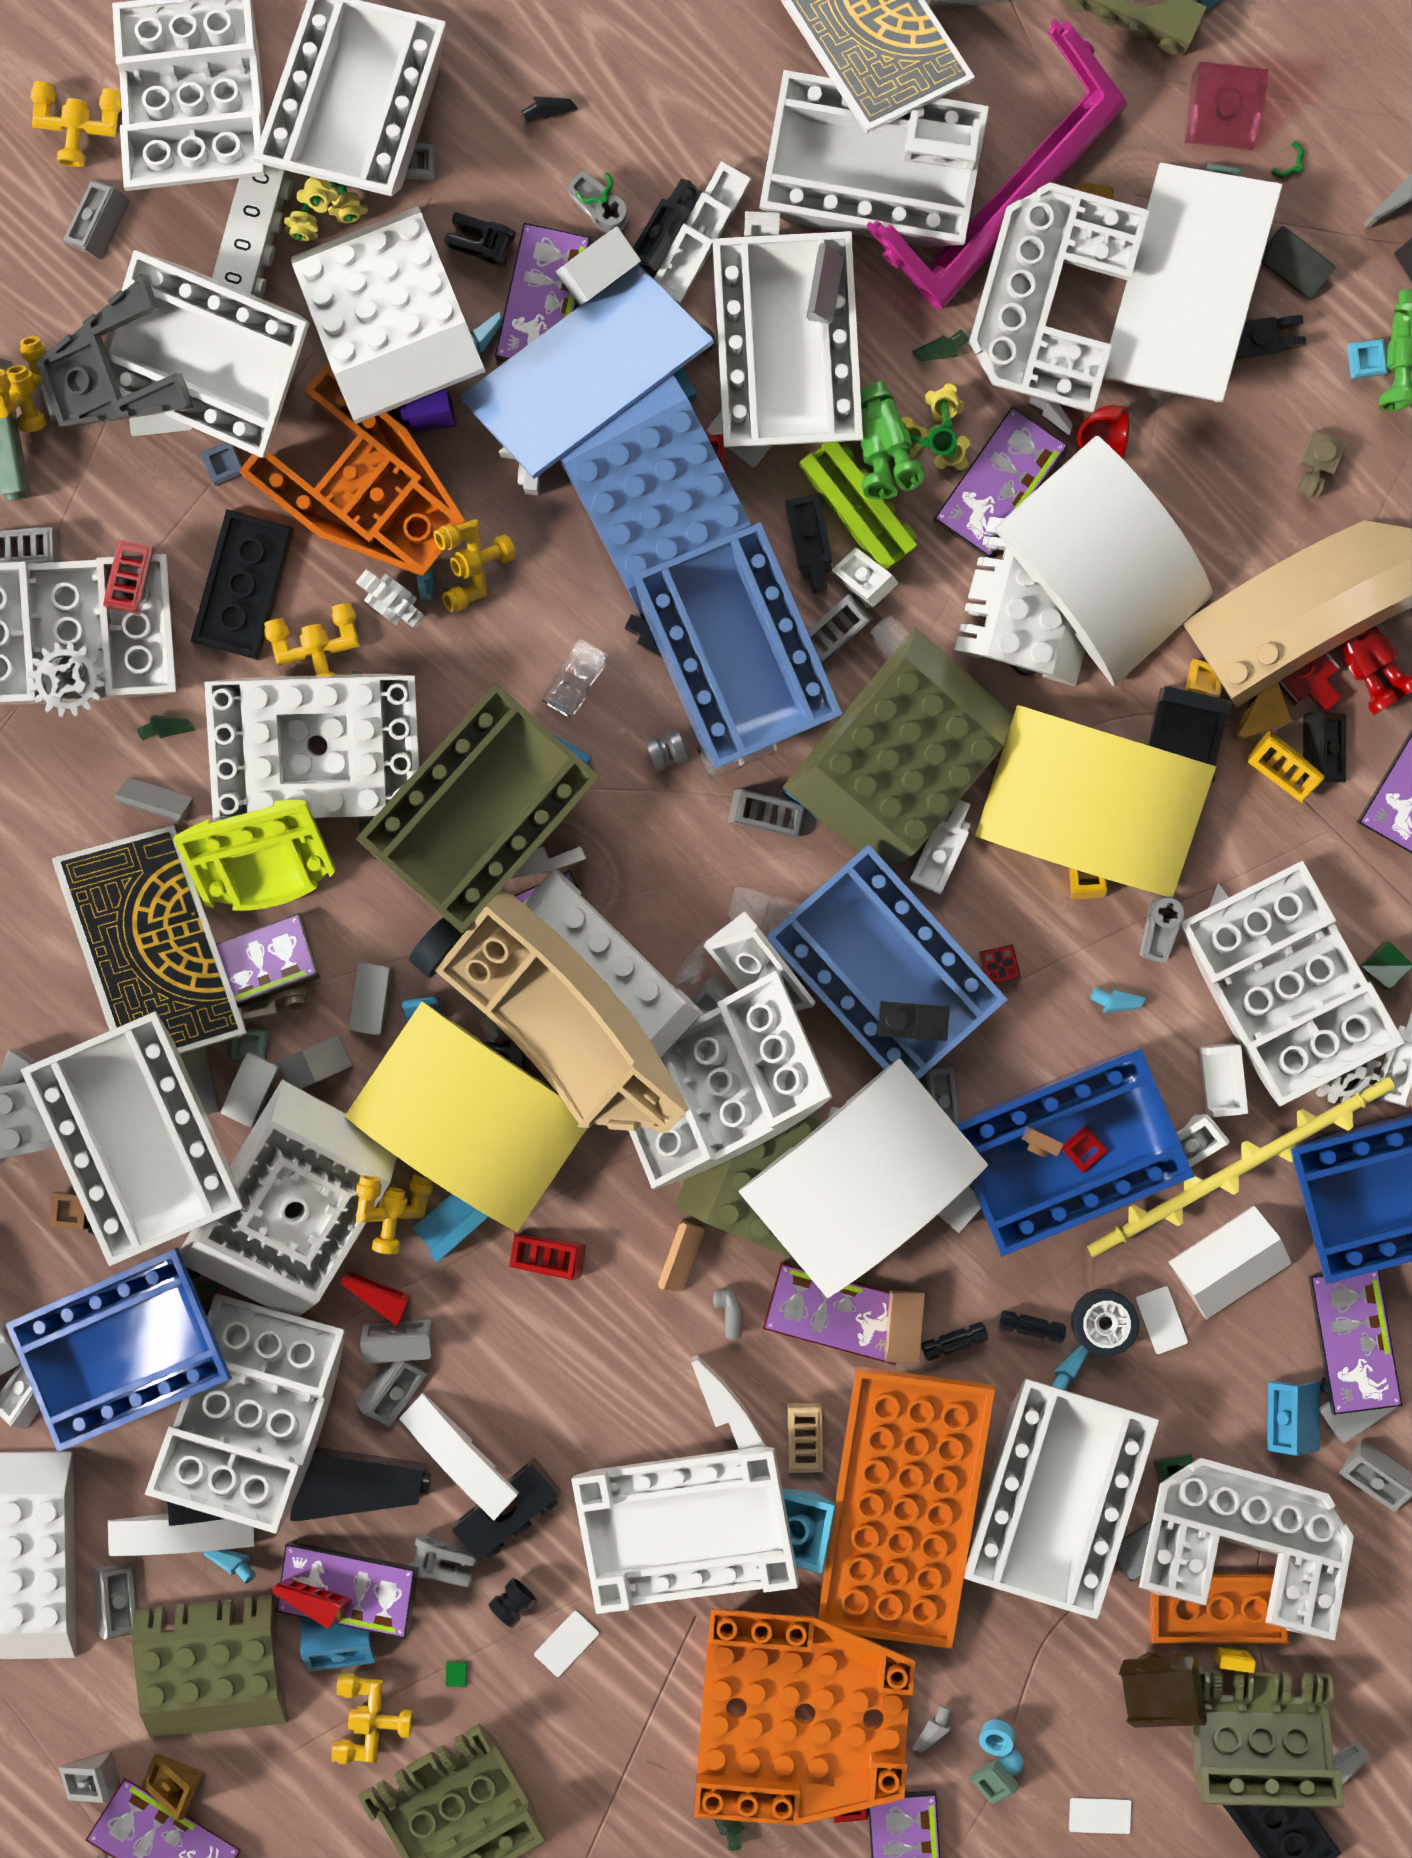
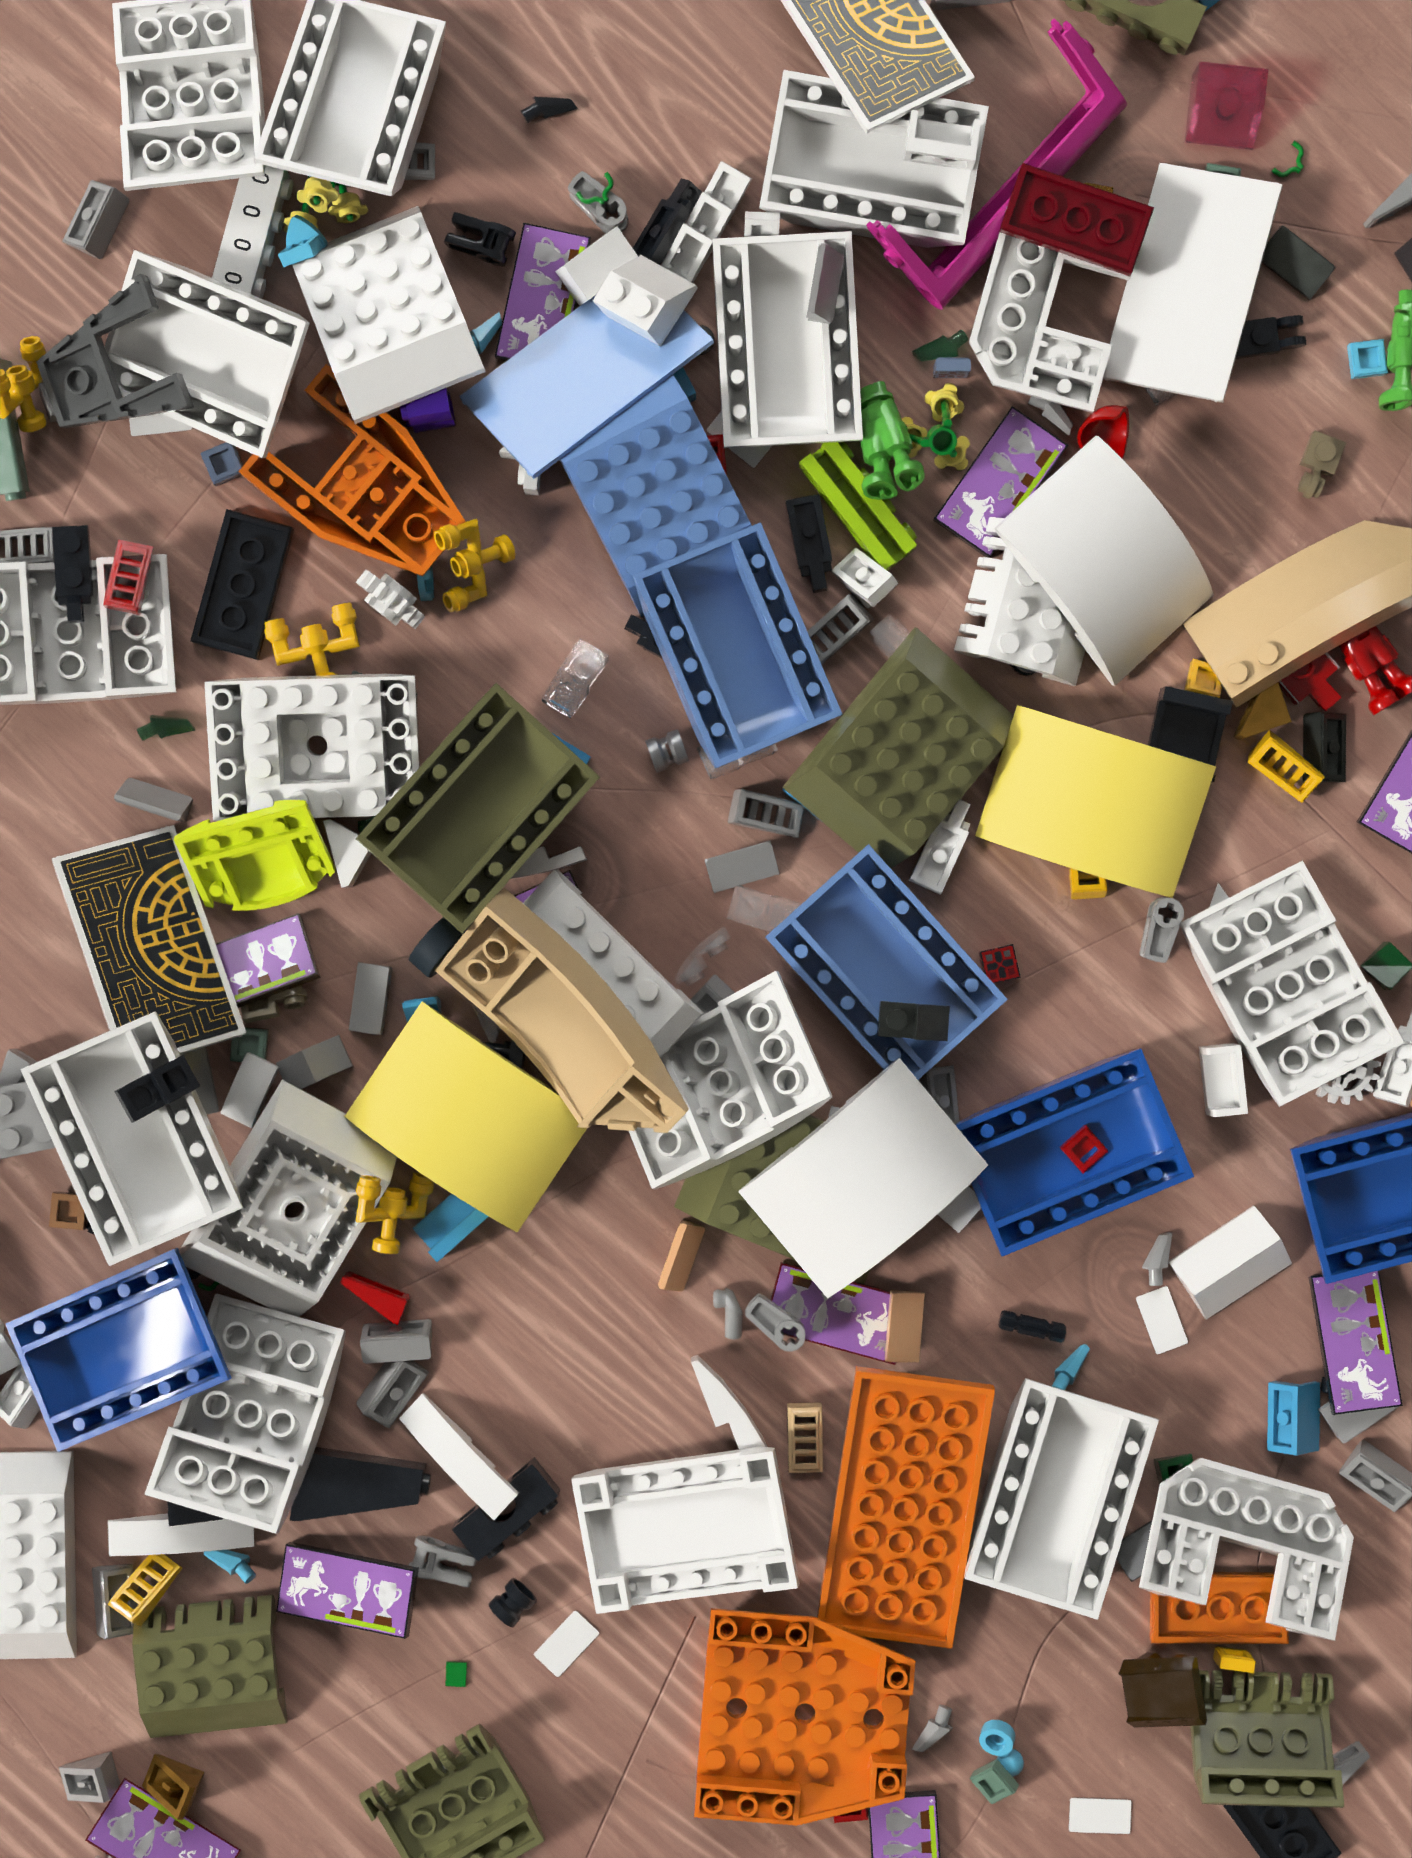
white gear [27,641,105,718] -> none
yellow piece [30,81,122,167] -> none
red slope [272,1579,353,1629] -> none
dark azure panel [300,1618,375,1672] -> none
yellow piece [332,1673,413,1765] -> none
red slope [509,1233,586,1280] -> none
white slope [704,911,815,1011] -> none
clear green bar [714,1819,745,1851] -> none
medium azure slope [782,1488,837,1574] -> none
black axle [921,1322,988,1361] -> none
medium nougat plate [1022,1126,1063,1158] -> none
wheel [1071,1289,1139,1356] -> none
light yellow plant [1086,1076,1396,1258] -> none
medium azure bar [1090,987,1146,1013] -> none
white slope [1176,1114,1230,1167] -> none
none -> black hinge [52,525,93,623]
none -> yellow slope [108,1554,182,1627]
none -> black slope [114,1055,200,1123]
none -> medium azure tile [278,215,328,267]
none -> white slope [323,819,372,888]
none -> white slope [593,255,698,347]
none -> light grey slope [704,841,779,893]
none -> light grey piece [745,1293,805,1352]
none -> sand blue tile [933,357,971,378]
none -> dark red tile [999,163,1154,276]
none -> light grey bar [1142,1232,1173,1286]

